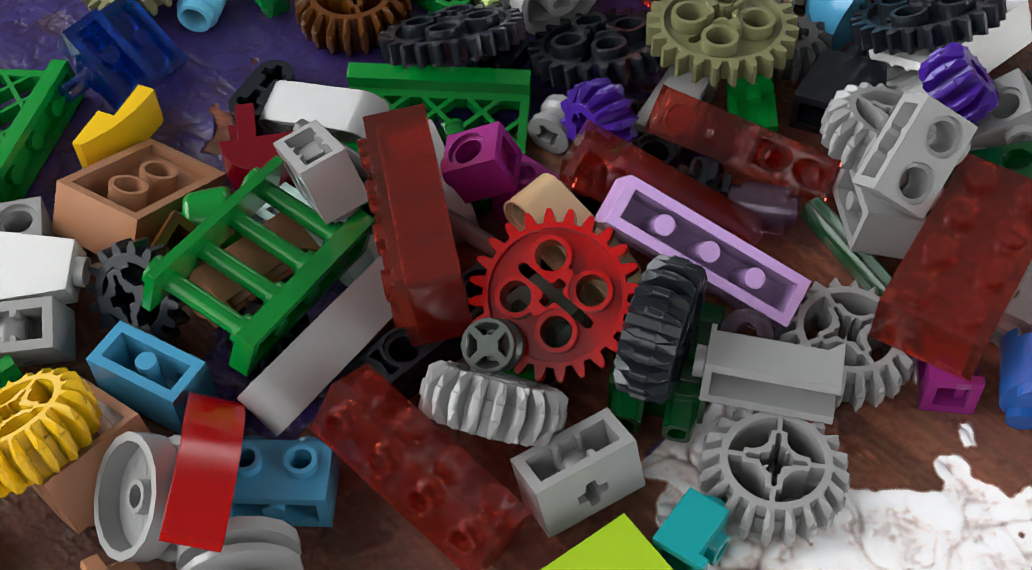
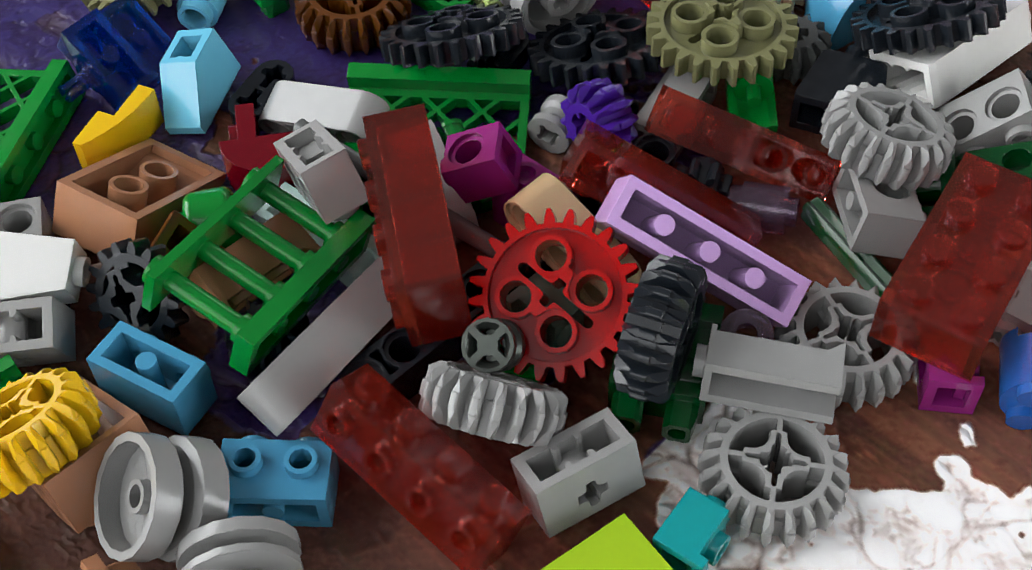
red slope [158,392,245,553] -> none
light grey brick [852,92,978,219] -> none
dark purple gear [918,41,999,124] -> none
none -> medium azure slope [159,28,241,135]

